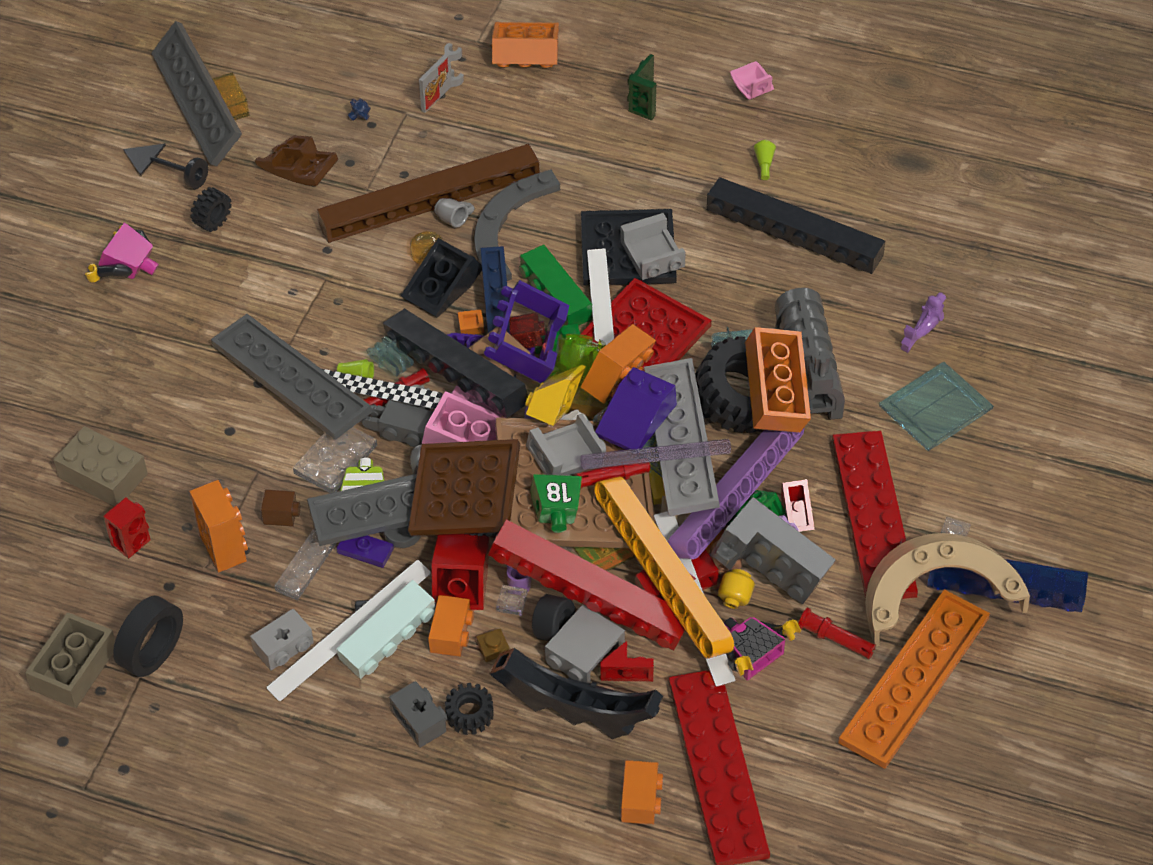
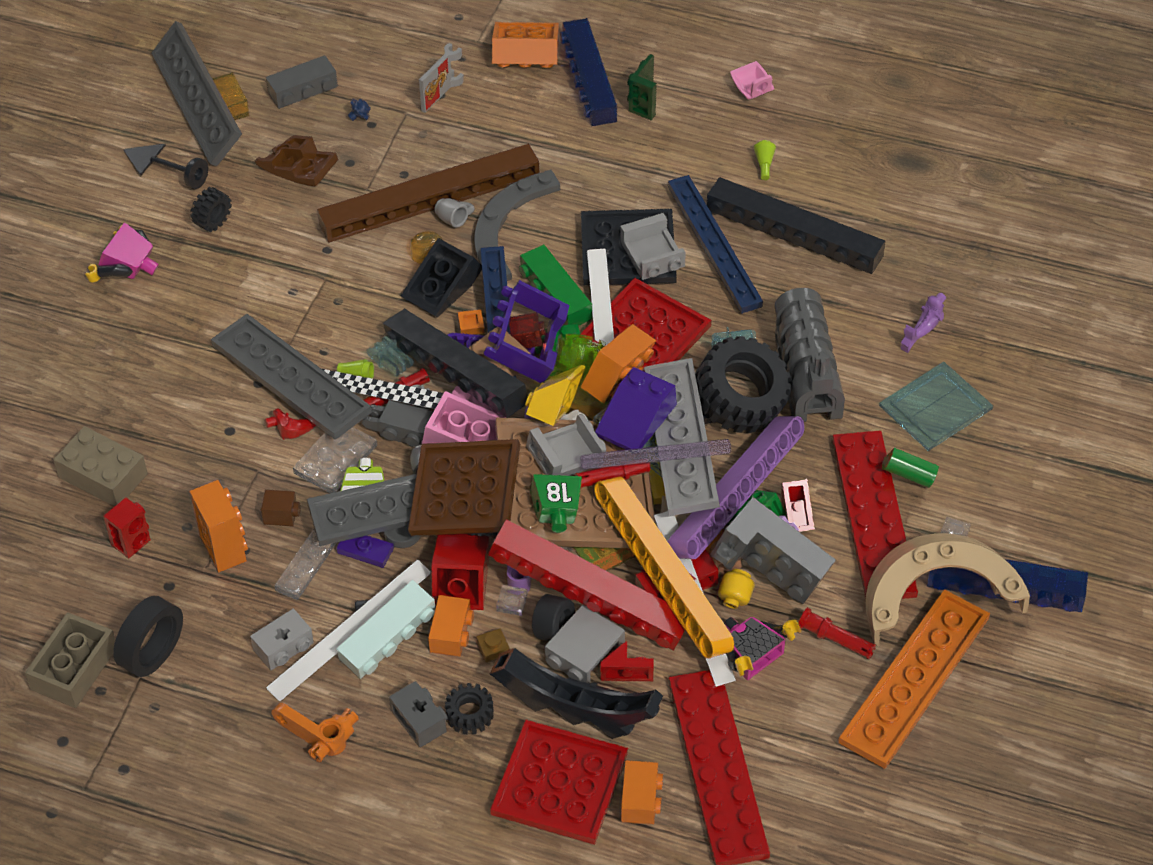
orange brick [745,327,811,433] -> none
none -> red animal [265,408,316,440]
none -> dark grey brick [266,55,338,109]
none -> orange piece [271,703,359,762]
none -> red plate [490,720,628,845]
none -> clear blue brick [559,18,617,126]
none -> dark blue plate [668,175,763,314]
none -> green brick [882,448,939,488]

